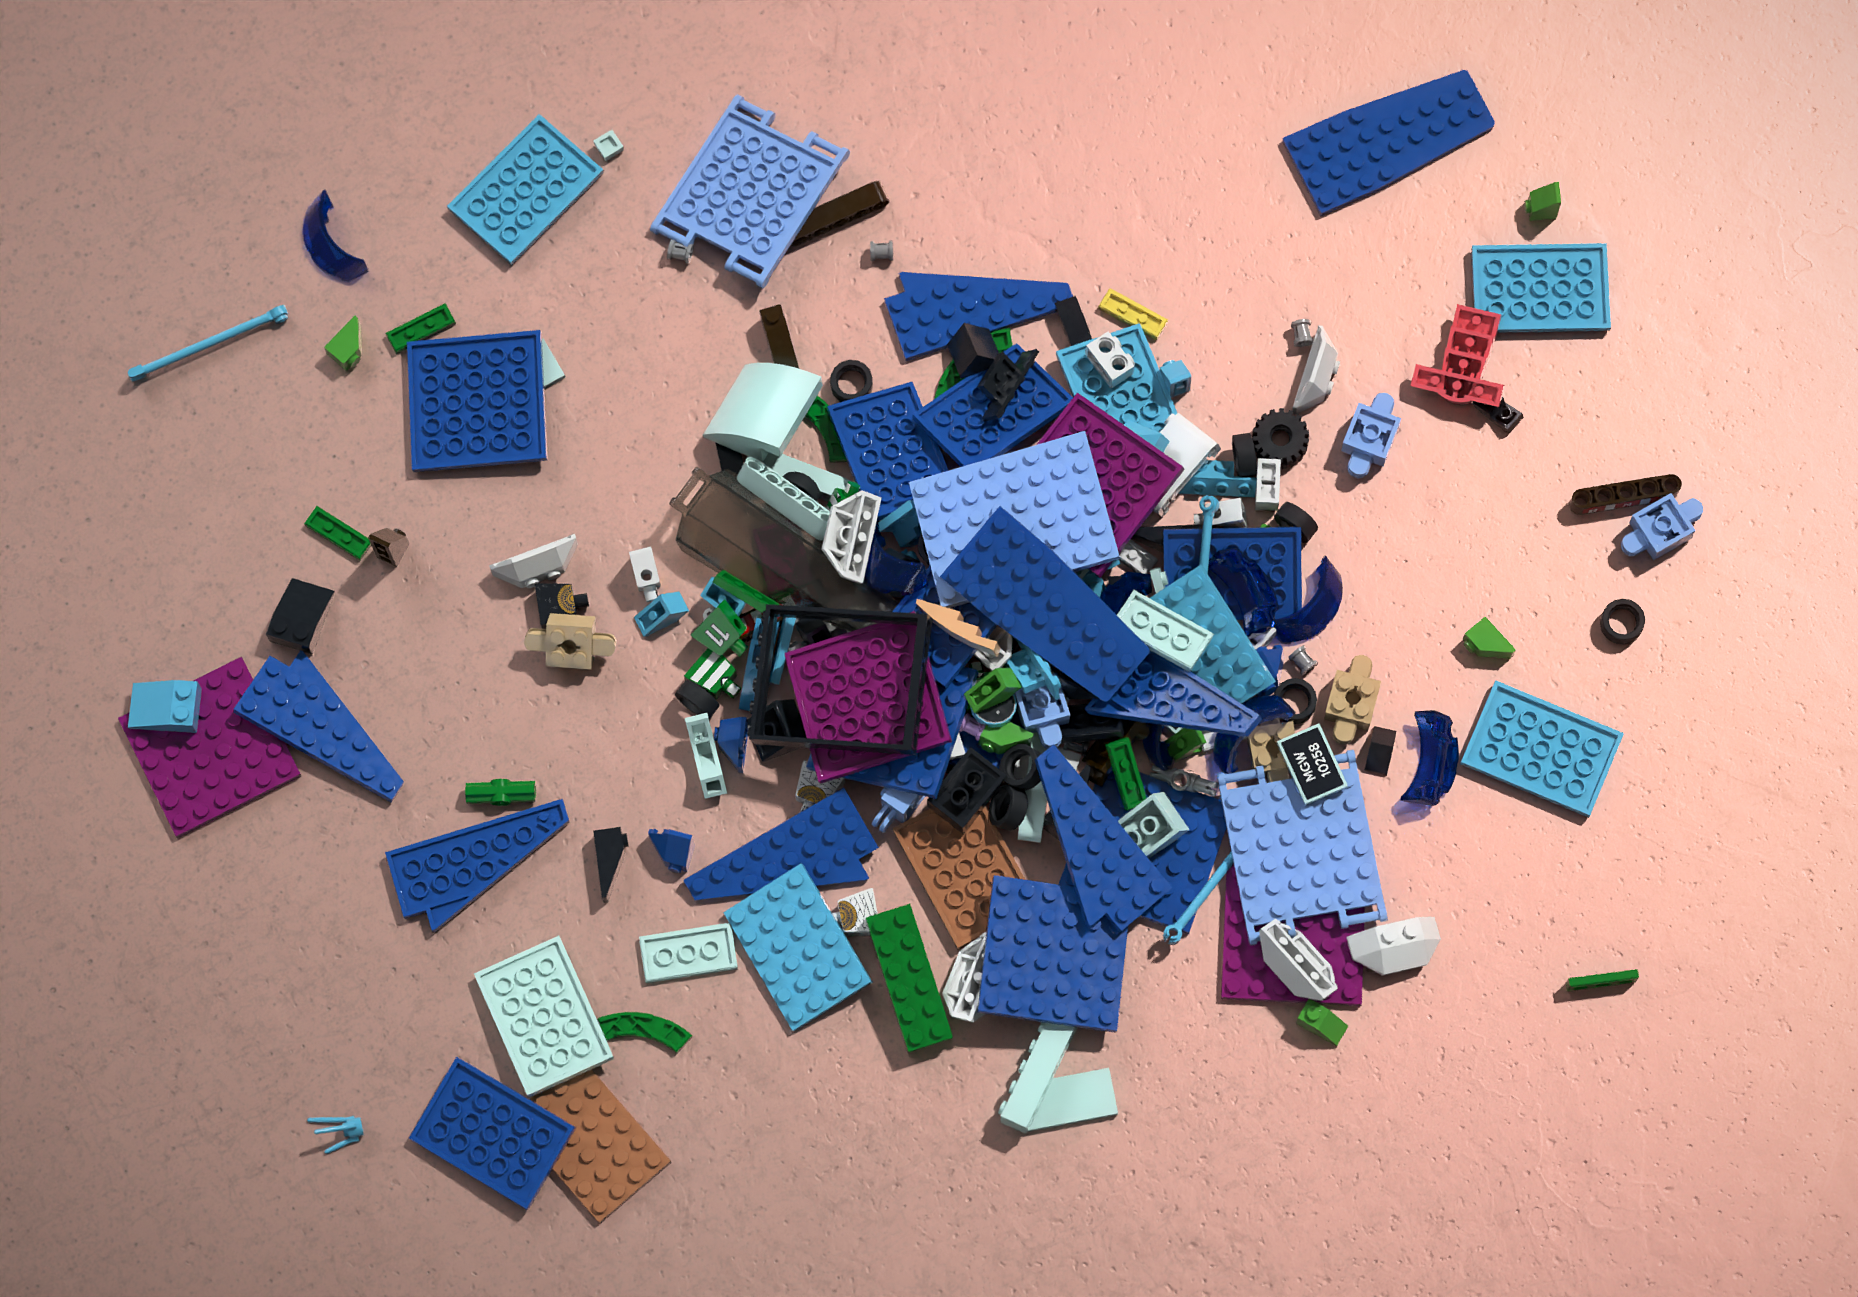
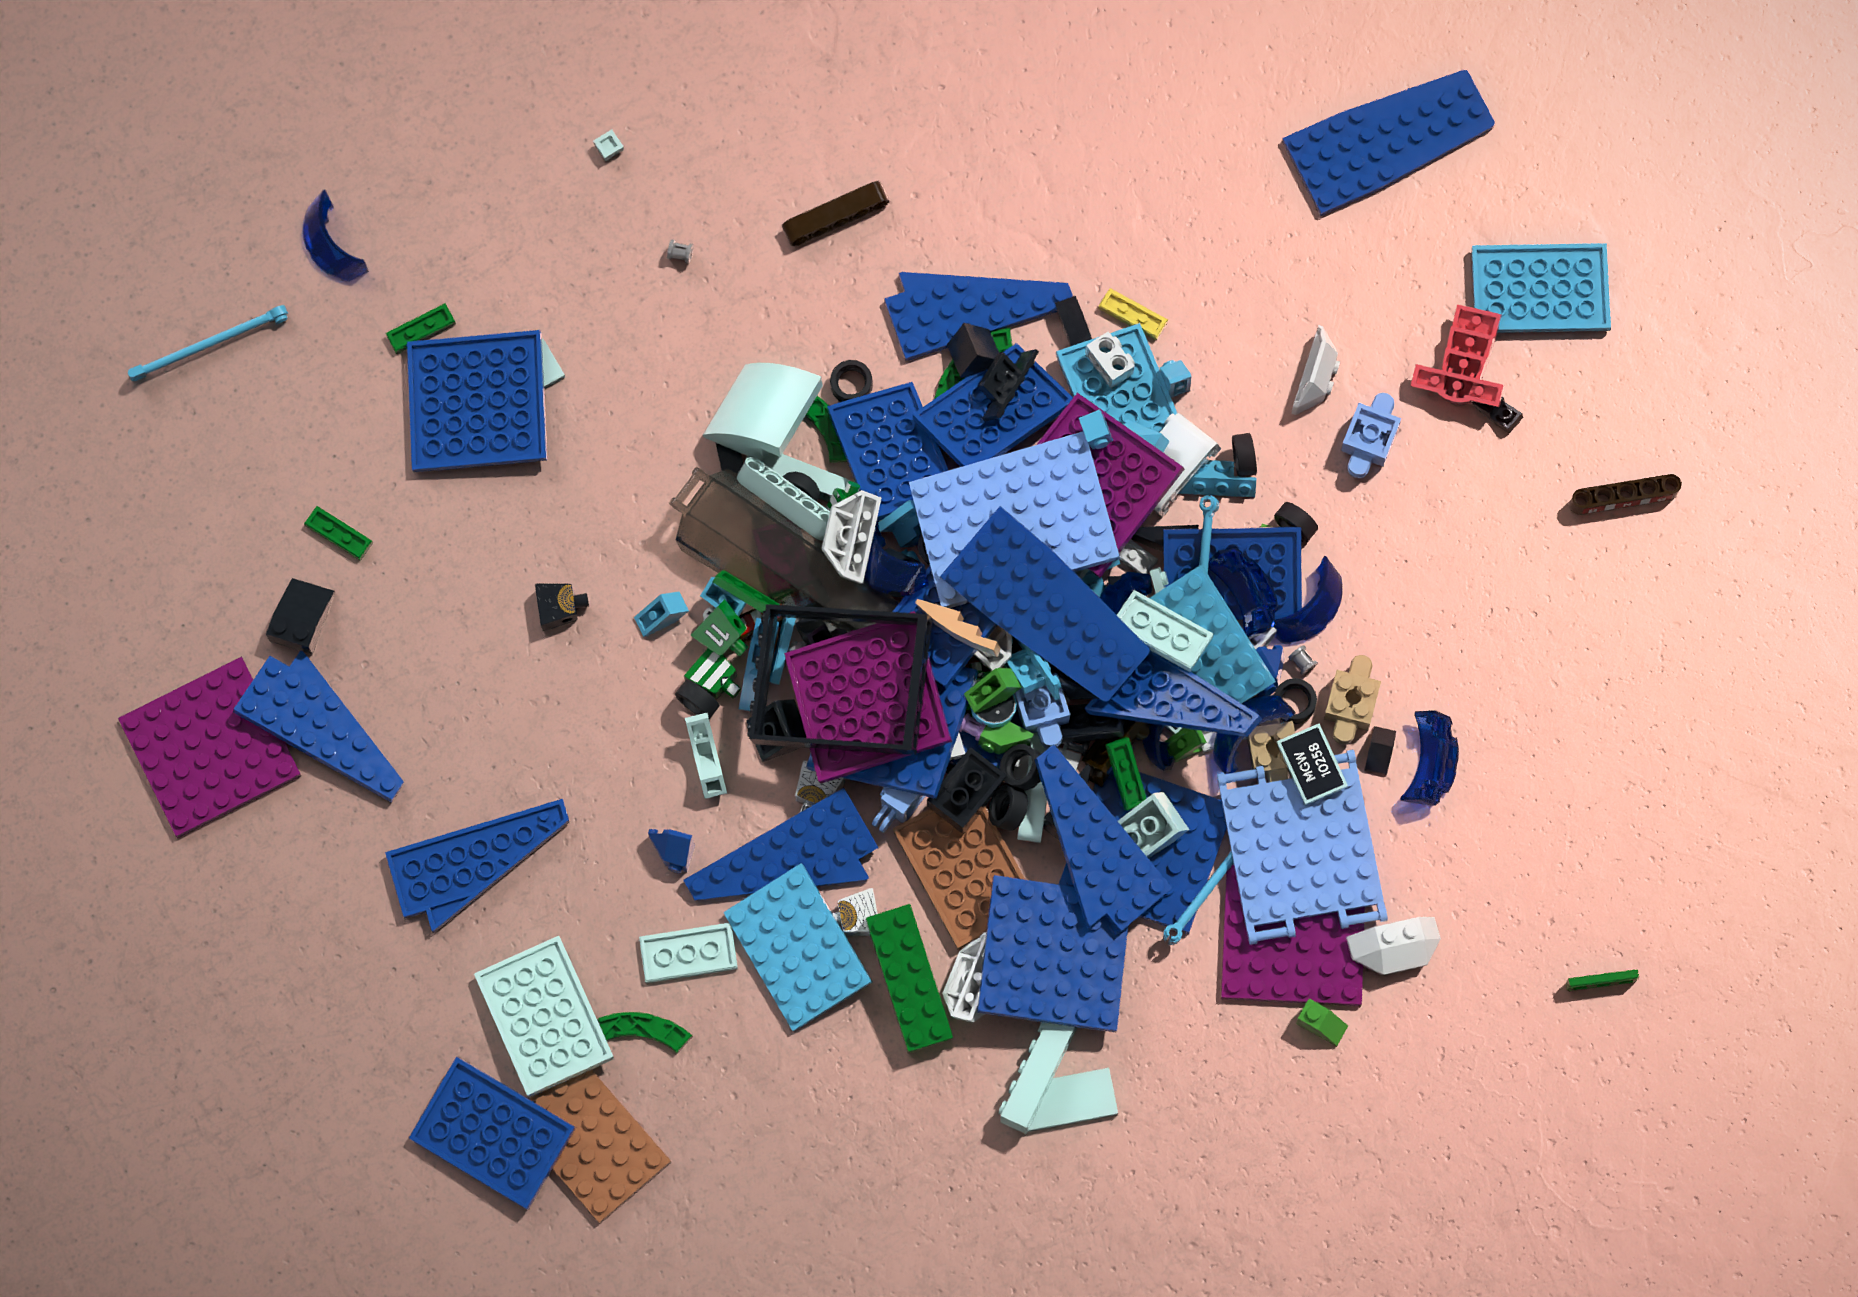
medium azure slope [128,680,202,733] -> none
medium azure plant [307,1116,364,1154] -> none
bright green slope [324,316,362,371] -> none
slope [368,528,409,567] -> none
medium azure plate [447,114,604,265] -> none
green piece [465,779,536,806] -> none
white wedge [489,534,578,588] -> none
tan brick [524,613,617,669] -> none
black slope [593,827,629,903] -> none
white torso [629,547,661,602] -> none
light blue plate [650,95,850,288] -> none
blue slope [714,717,748,773] -> none
dark brown slope [759,304,799,369] -> none
light grey bush [870,241,893,261] -> none
light grey pin [1150,764,1219,797] -> none
white torso [1194,498,1247,528] -> none
black tyre [1252,408,1309,469] -> none
white brick [1255,458,1281,511] -> none
white wedge [1259,919,1338,1001] -> none
light grey bush [1291,319,1313,347] -> none
medium azure plate [1460,680,1624,818] -> none
bright green slope [1463,617,1516,659] -> none
bright green slope [1524,182,1561,221] -> none
black tyre [1600,598,1646,645] -> none
light blue brick [1621,493,1703,561] -> none
none -> medium azure brick [1079,410,1113,449]

